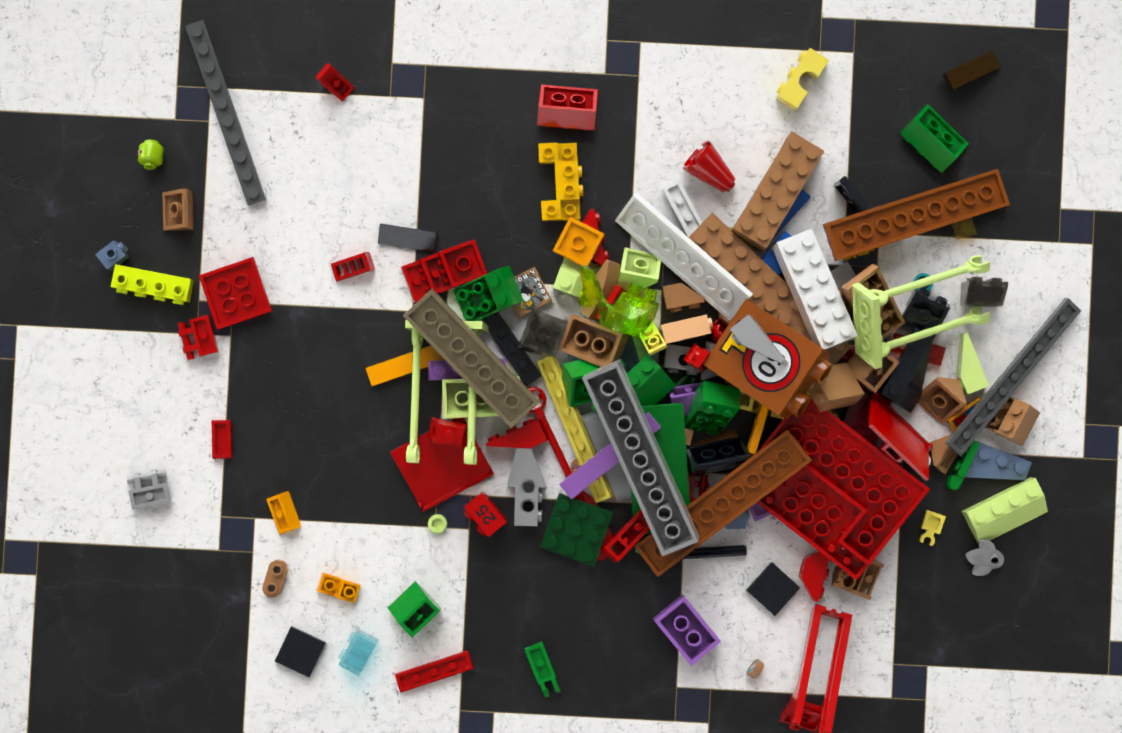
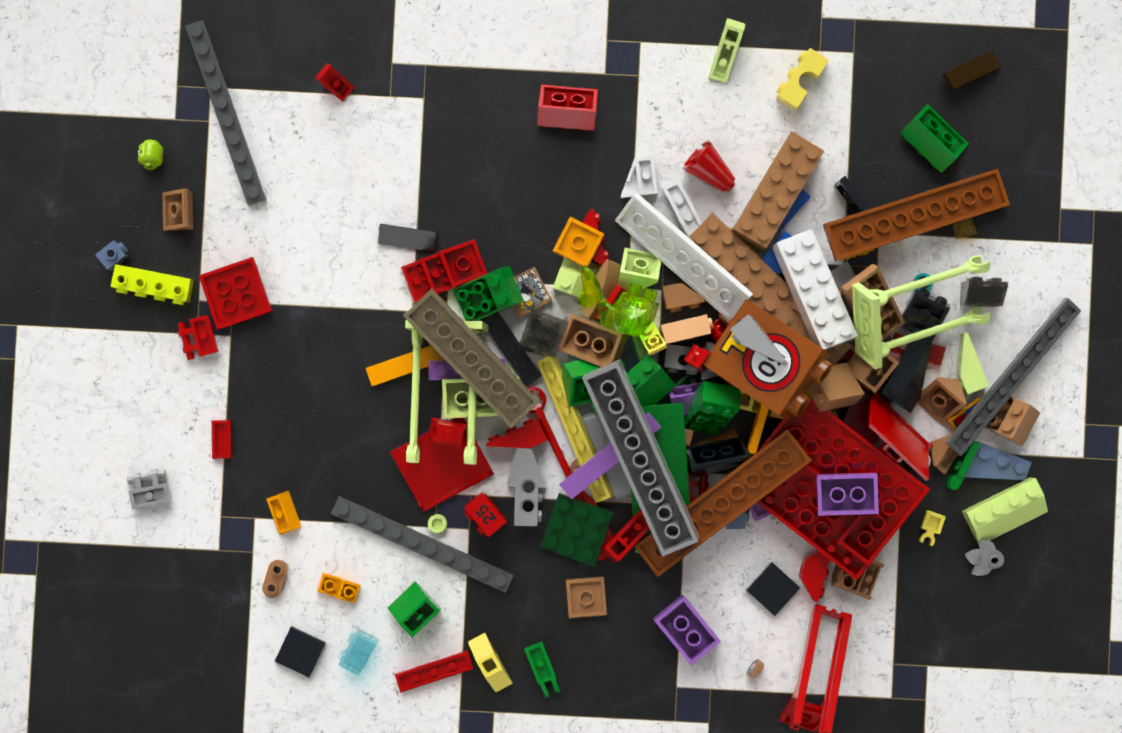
red slope [331,252,375,282] -> none
yellow bracket [538,143,583,221] -> none
black axle [683,545,747,559] -> none
none -> dark grey plate [331,496,514,593]
none -> light yellow slope [468,633,513,692]
none -> medium nougat tile [566,576,607,618]
none -> white wing [621,156,658,199]
none -> yellowish green slope [708,18,745,83]
none -> medium lavender brick [817,473,879,516]

